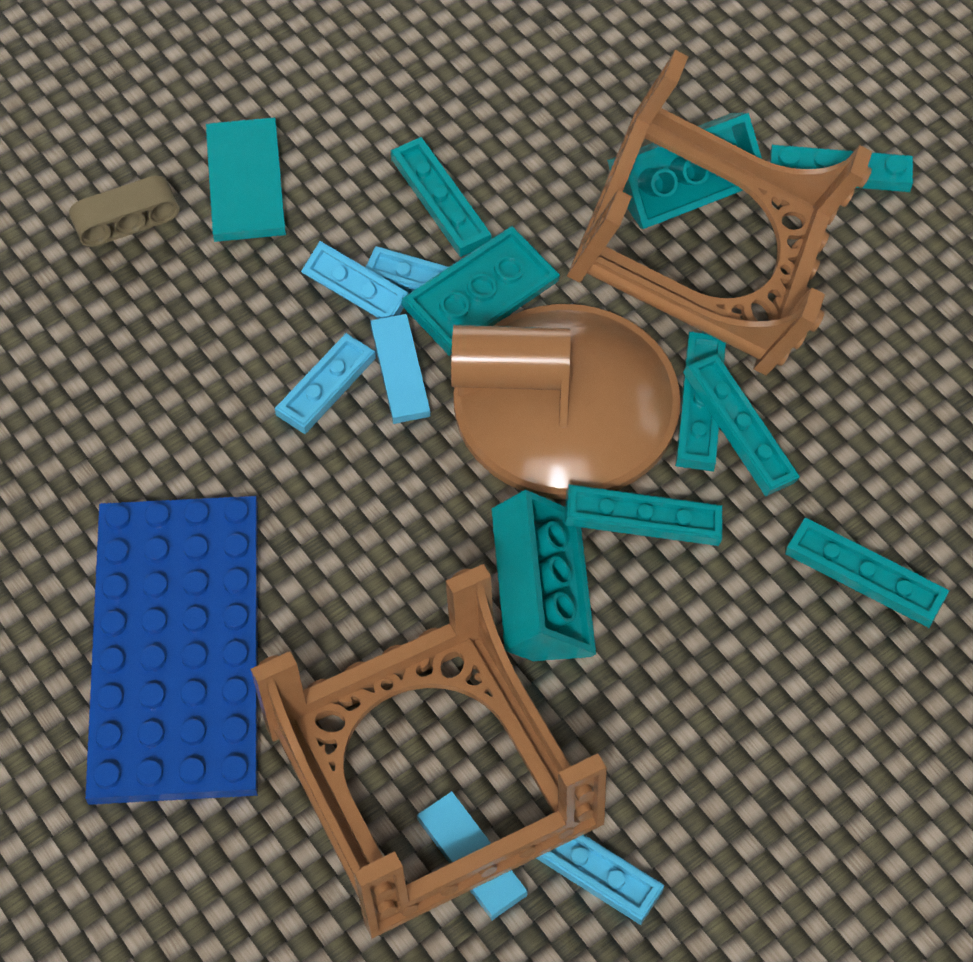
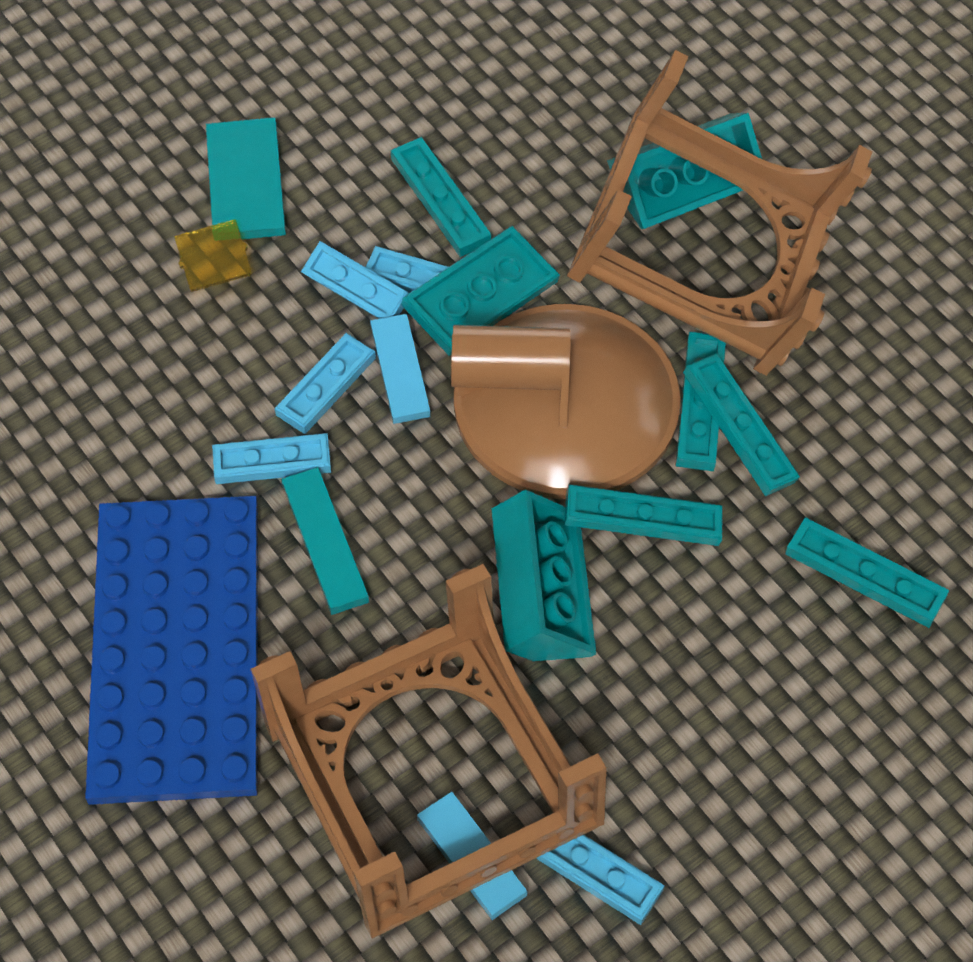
dark tan beam [69,175,180,247] -> none
teal plate [770,145,913,192] -> none
none -> clear yellow piece [174,219,252,292]
none -> medium azure tile [212,433,331,484]
none -> teal tile [281,467,369,615]

